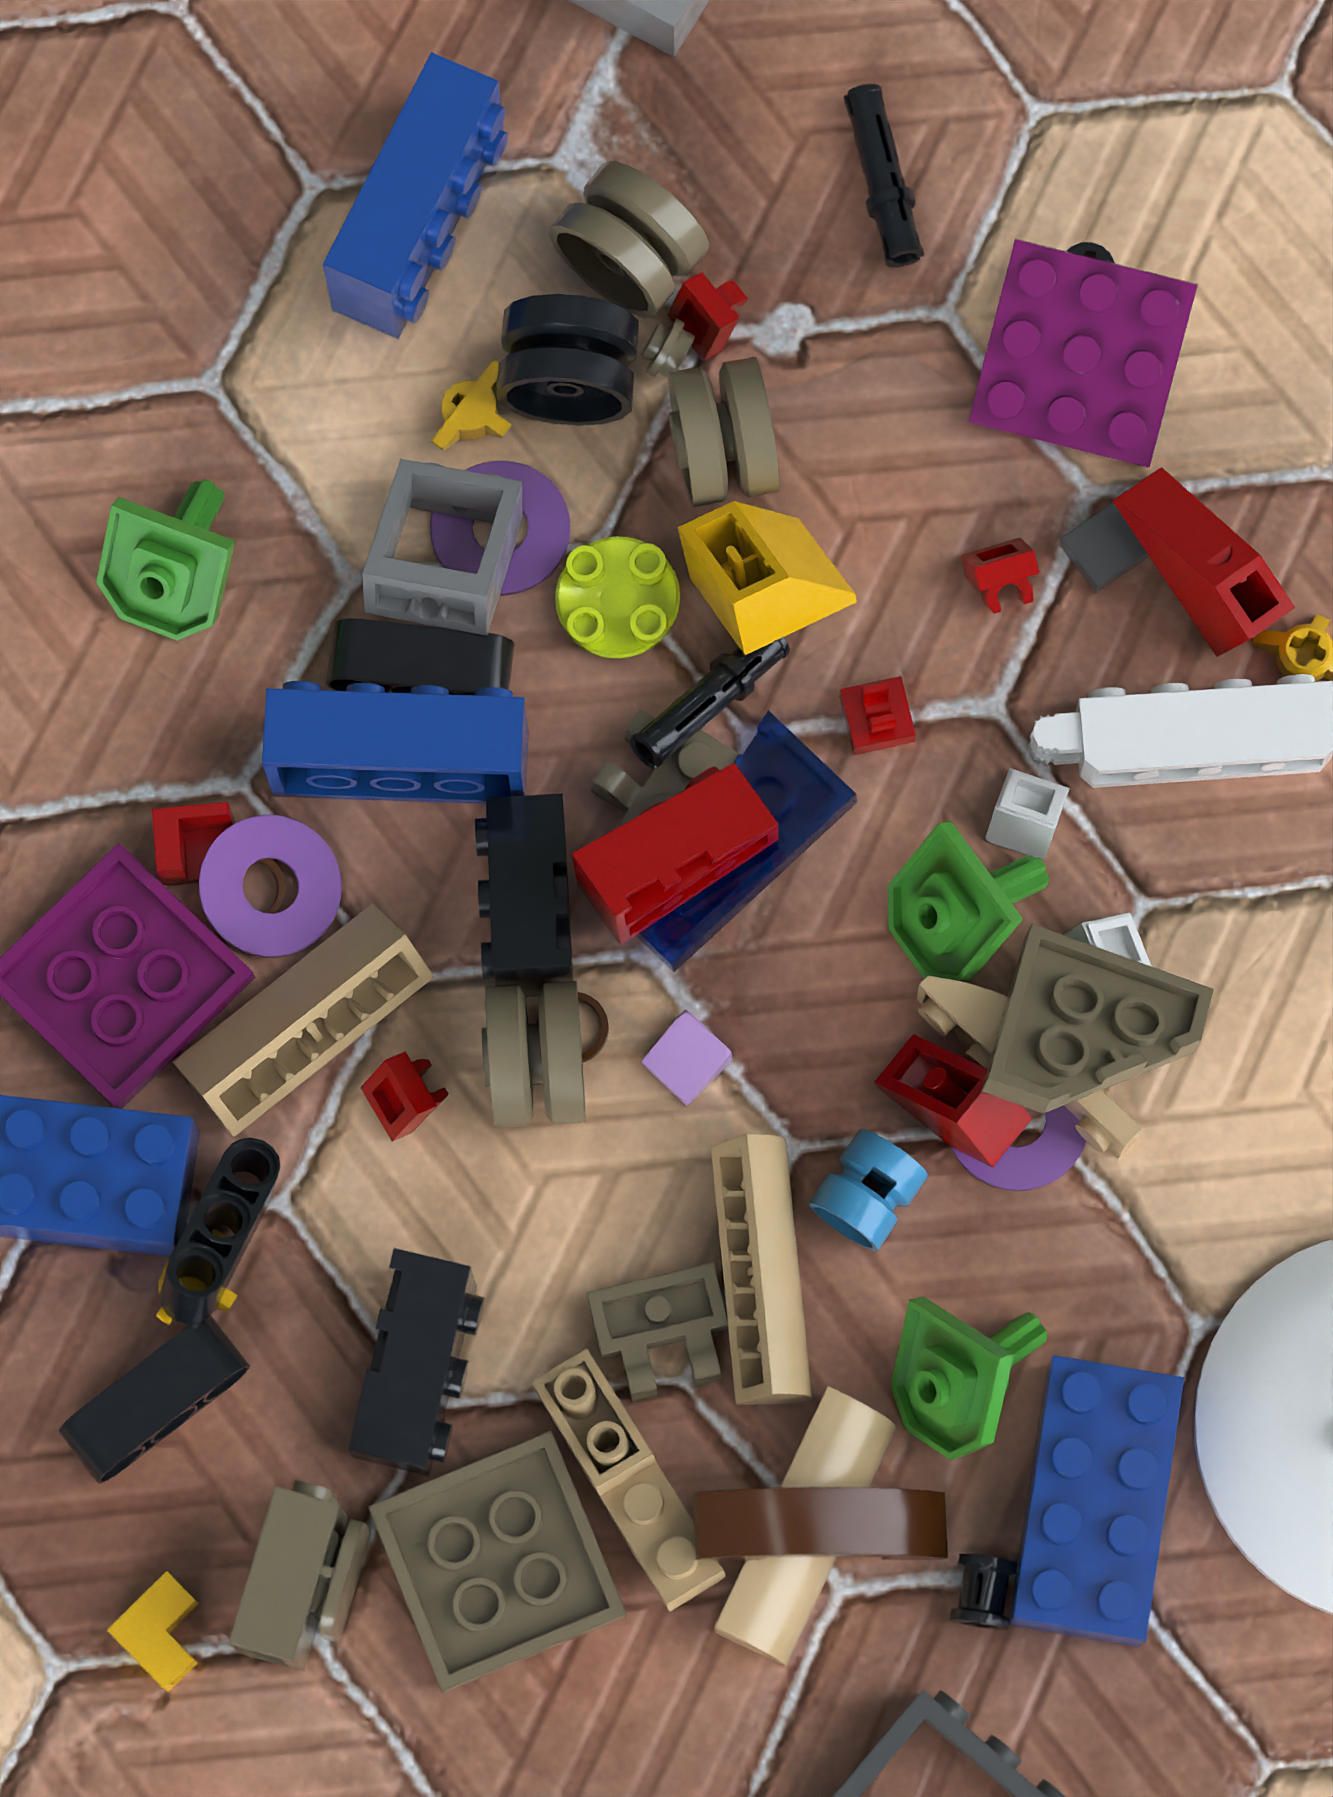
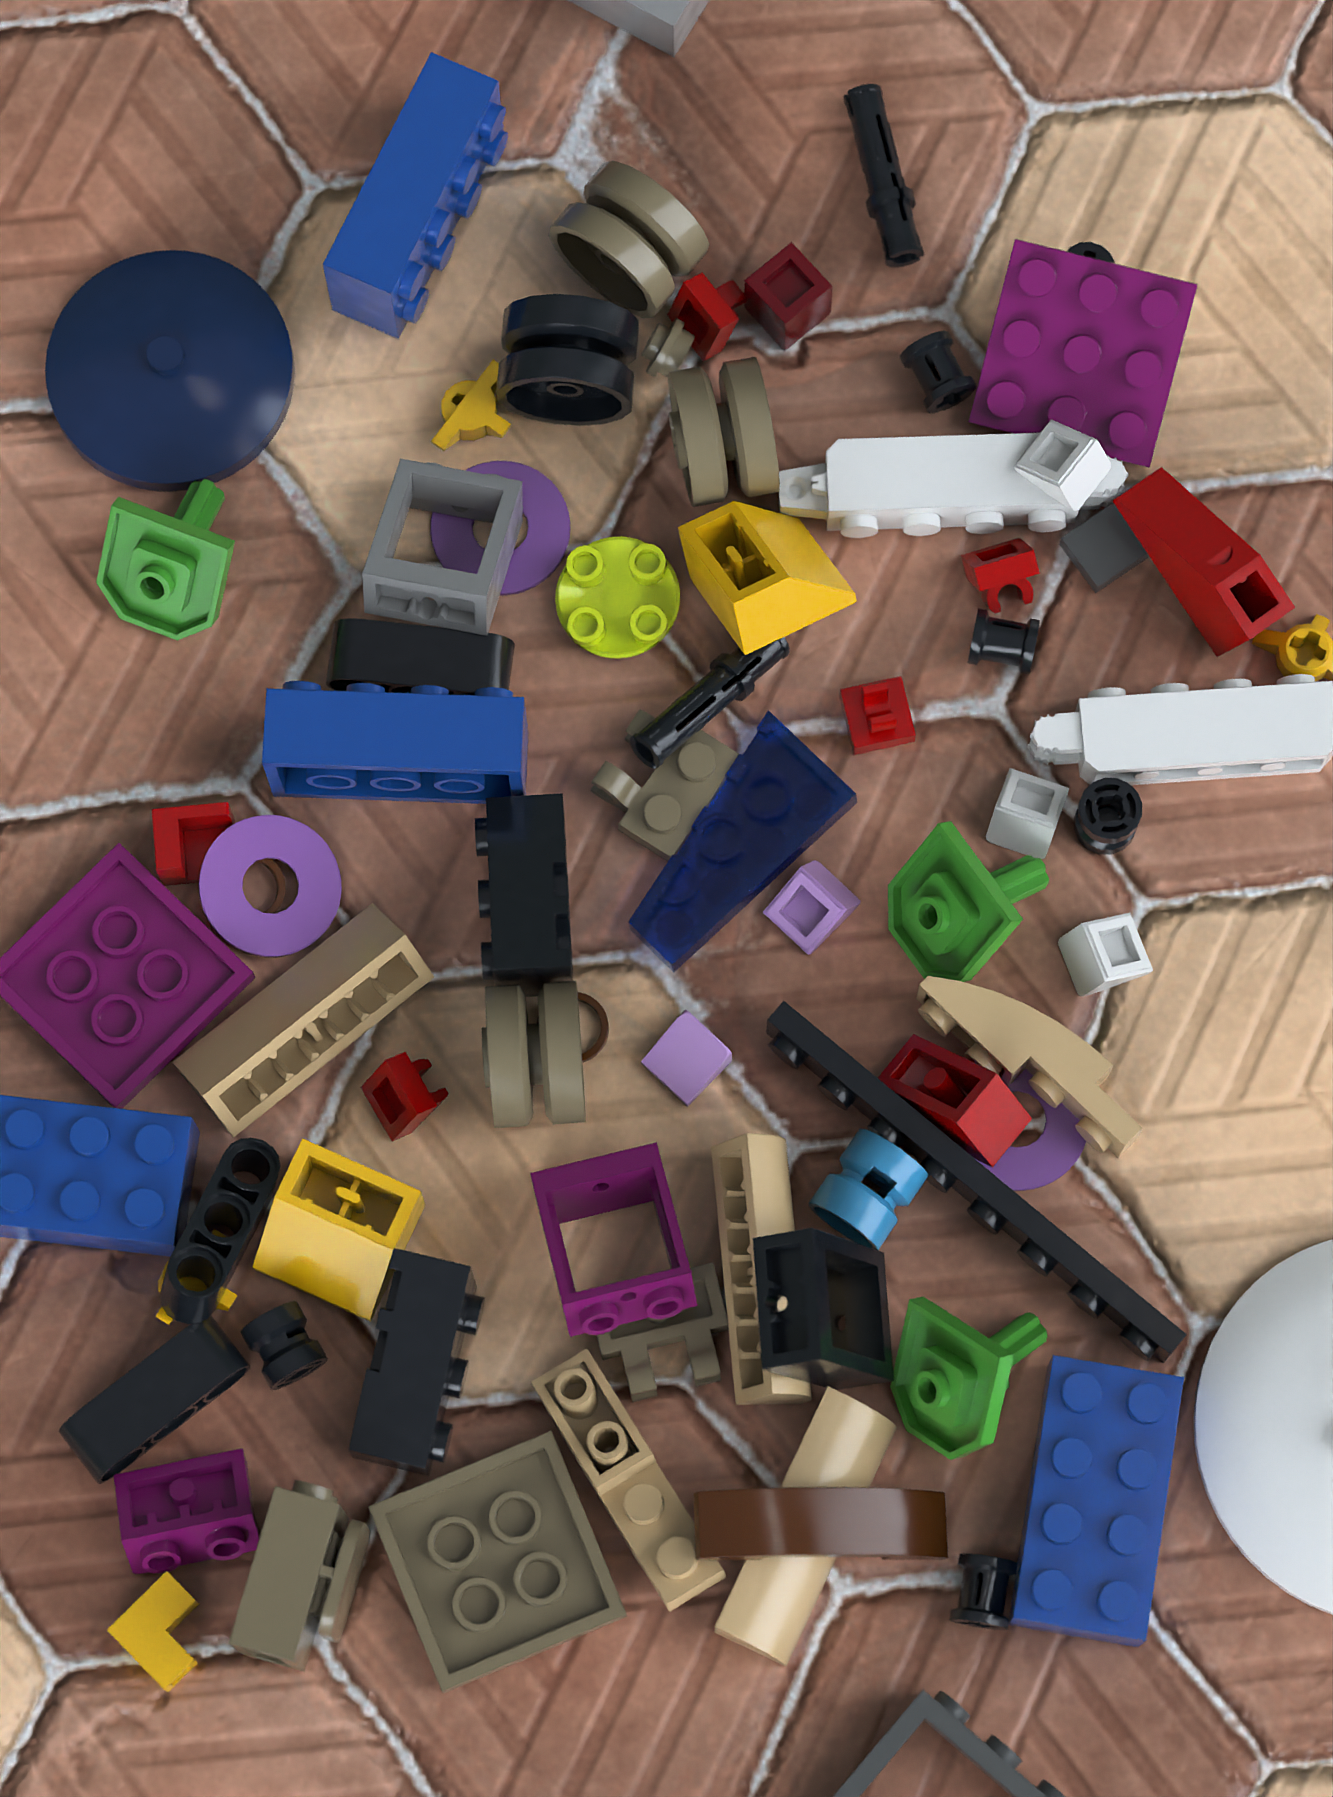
red wedge [571,762,779,946] -> none
dark tan plate [981,924,1214,1113] -> none
none -> dark blue dish [45,250,295,492]
none -> magenta bracket [113,1448,260,1574]
none -> black wheel [240,1301,328,1390]
none -> yellow slope [252,1138,426,1322]
none -> magenta window [530,1142,697,1337]
none -> dark red panel [744,242,832,351]
none -> black window [753,1227,894,1390]
none -> lavender slope [763,860,860,955]
none -> black plate [766,1001,1187,1363]
none -> white hinge [778,433,1129,538]
none -> black bush [900,331,977,413]
none -> black bush [968,608,1040,674]
none -> white slope [1014,419,1111,511]
none -> black wheel [1074,778,1142,855]

